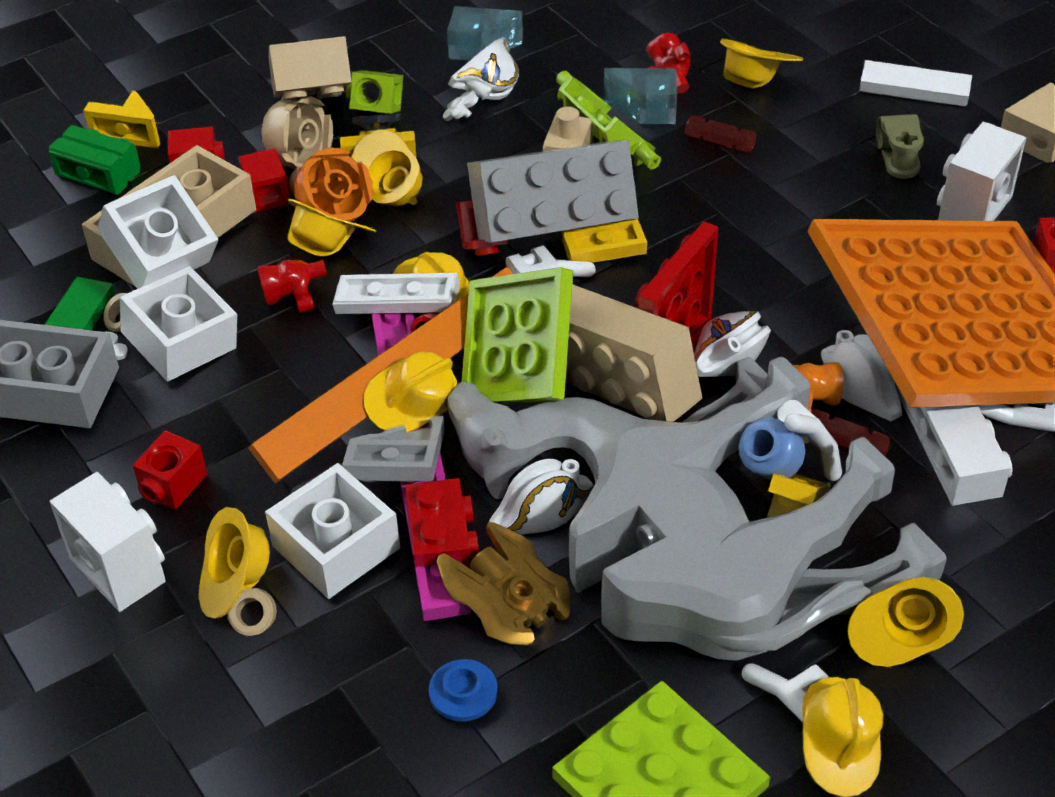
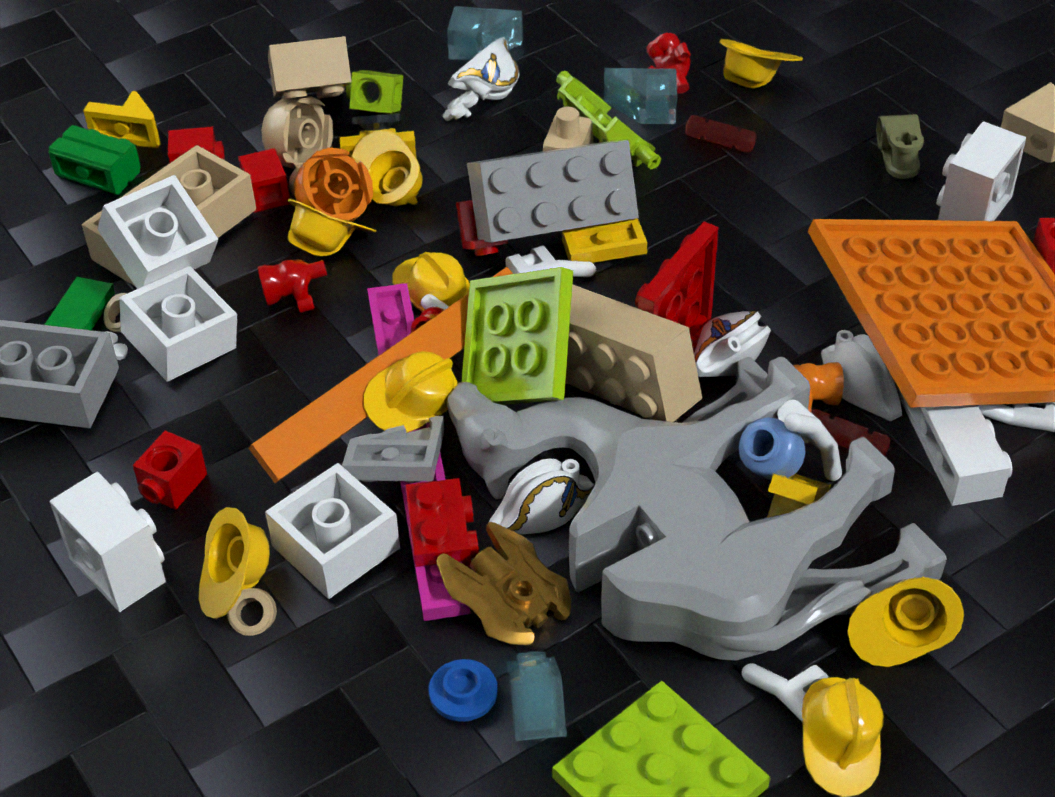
white tile [332,273,460,314] -> none
white tile [859,60,972,107] -> none
none -> clear light blue slope [507,651,566,741]

